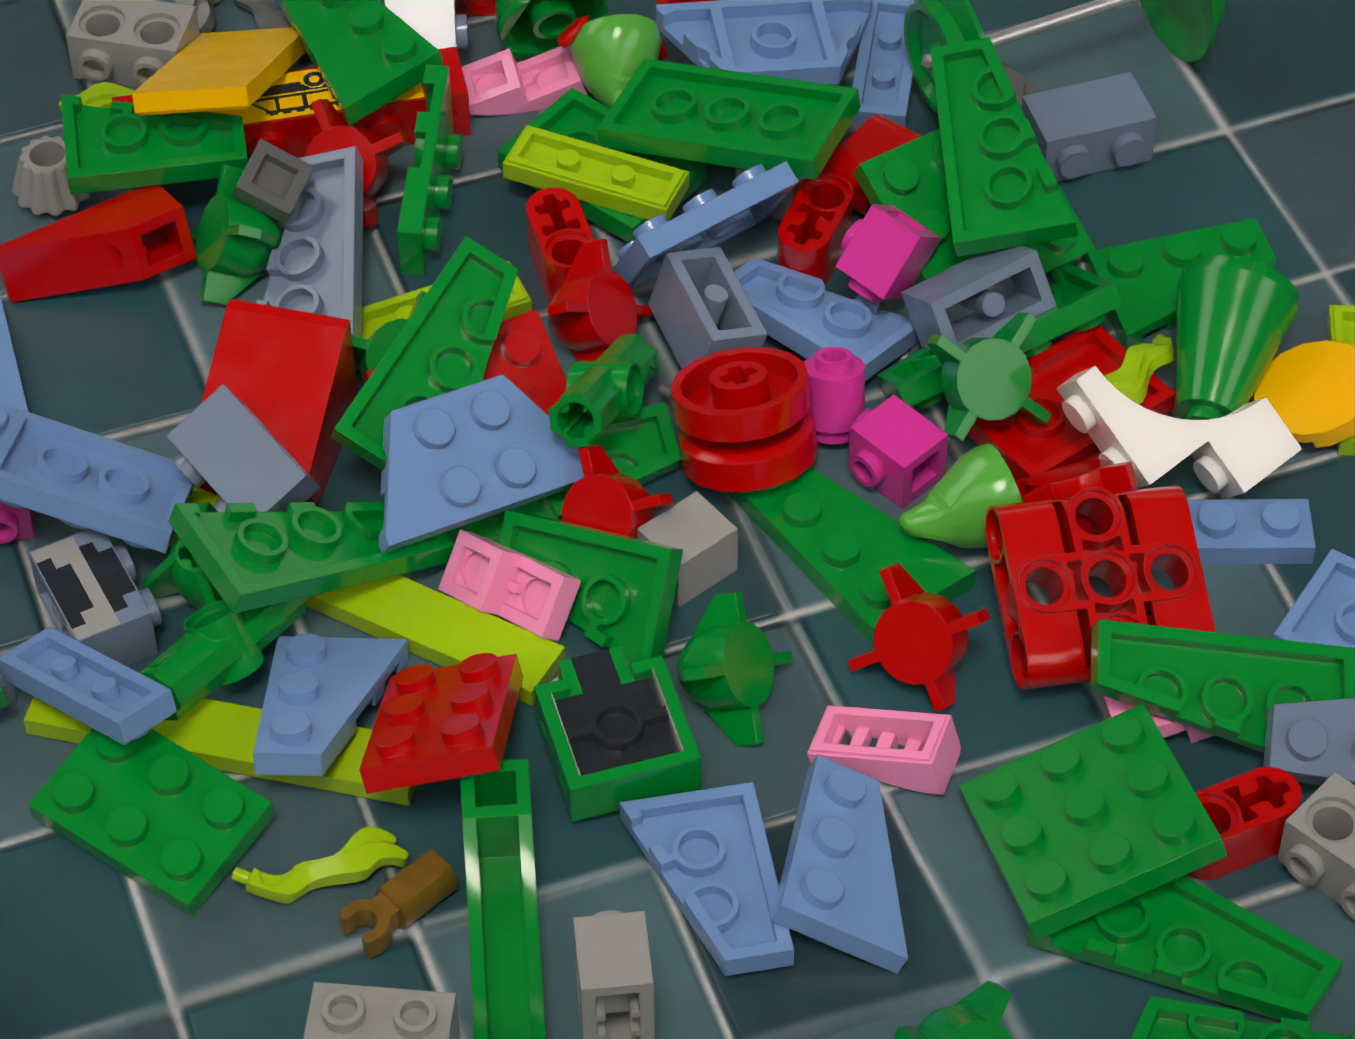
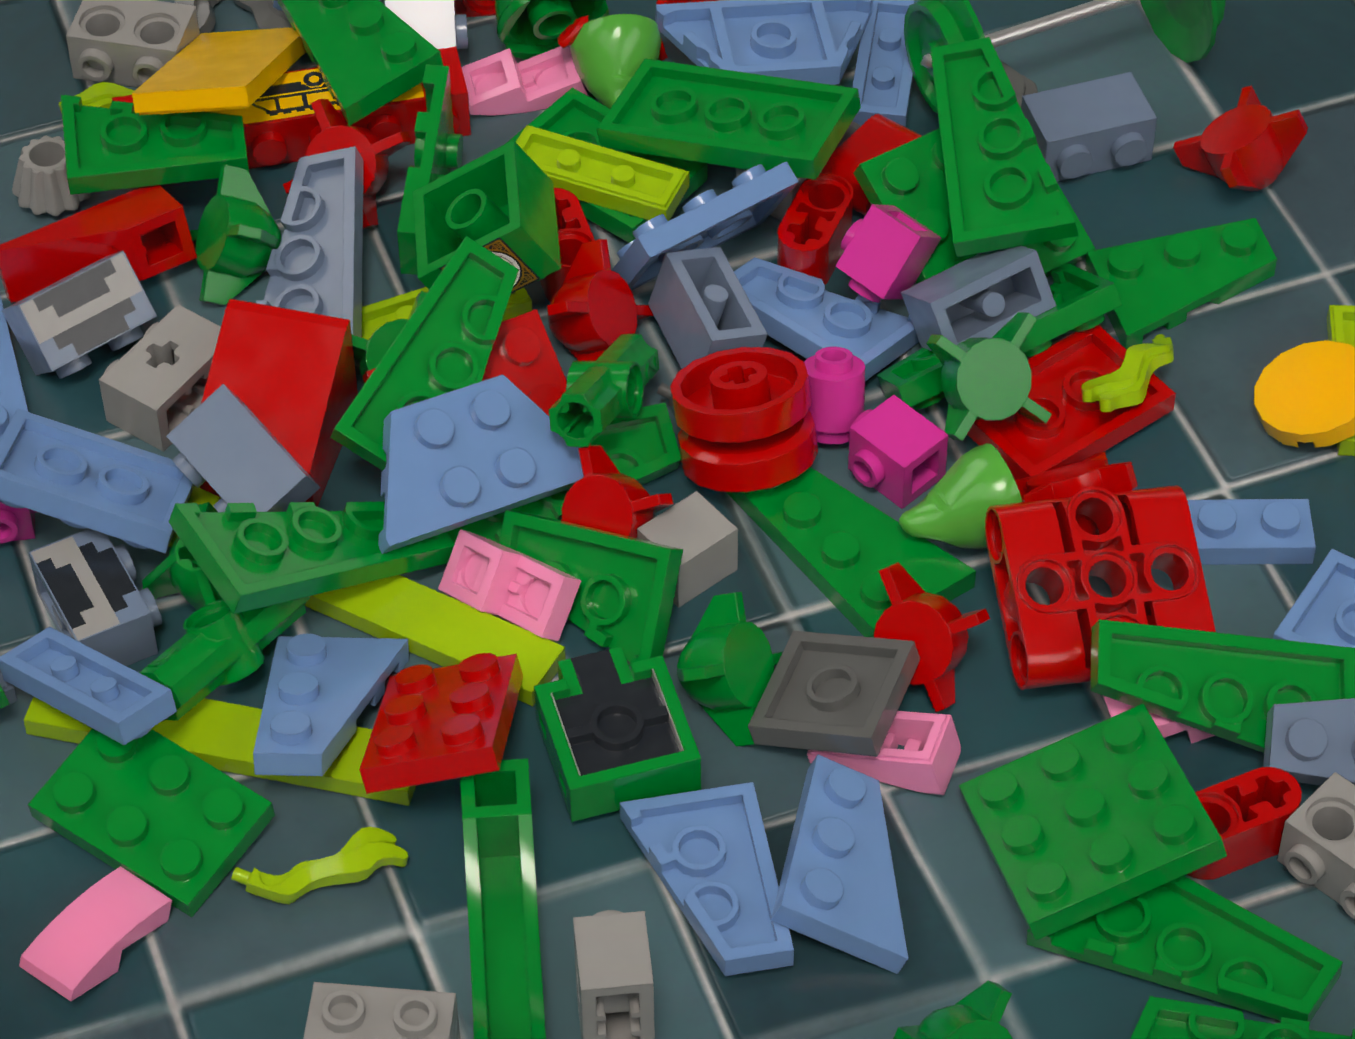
dark grey plate [231,138,314,224] -> none
pearl gold bar [339,849,458,958] -> none
white arch [1056,366,1302,499] -> none
green cone [1176,255,1299,420] -> none
none -> brick [2,251,157,379]
none -> bright pink slope [19,866,172,1001]
none -> light grey brick [99,304,221,452]
none -> green brick [413,140,561,293]
none -> dark grey plate [748,631,920,757]
none -> red piece [1173,85,1308,191]

